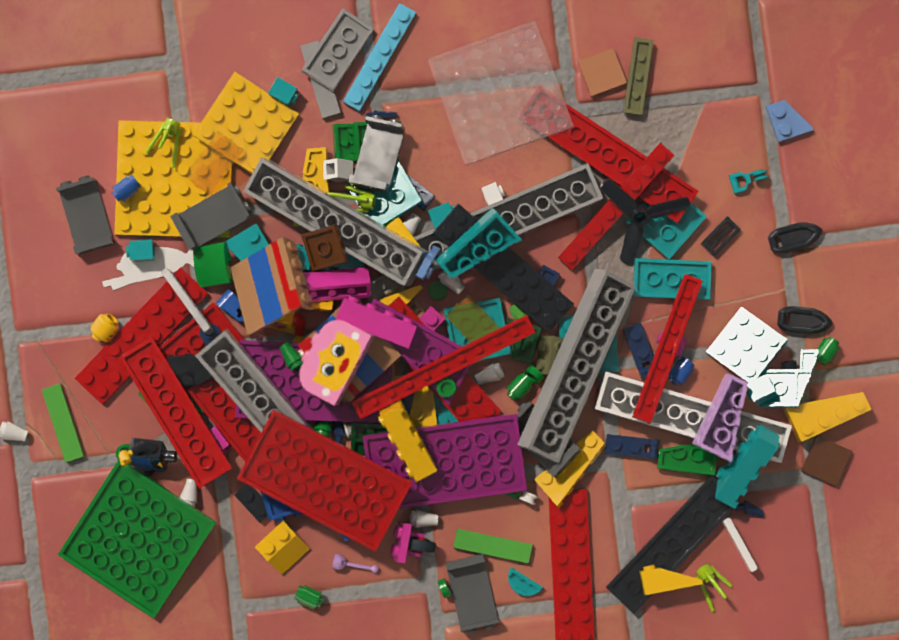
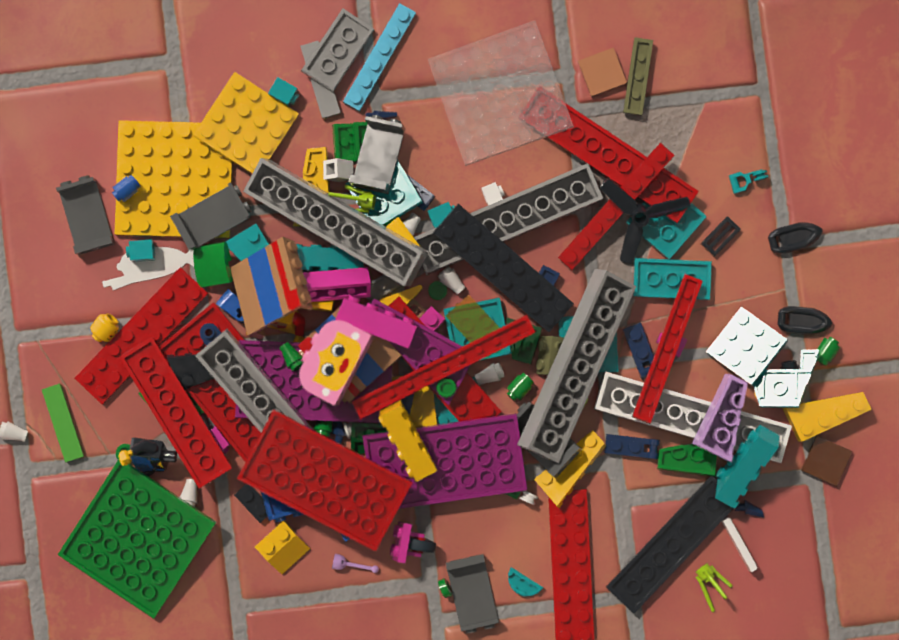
lime plant [146,118,182,168] -> none
light grey tile [161,268,214,335] -> none
clear yellow piece [185,131,244,195] -> none
green brick [294,585,324,610] -> none
reddish brown tile [301,224,349,272] -> none
white cone [409,509,438,528] -> none
medium blue wing [416,245,440,282] -> none
teal wedge [435,208,522,279] -> none
bright green tile [453,528,533,563] -> none
bright green plate [508,303,529,320] -> none
green tile [525,365,544,384] -> none
yellow slope [639,565,703,595] -> none
blue brick [668,357,695,386] -> none
brick [746,374,778,405] -> none
medium blue wing [766,100,813,142] -> none

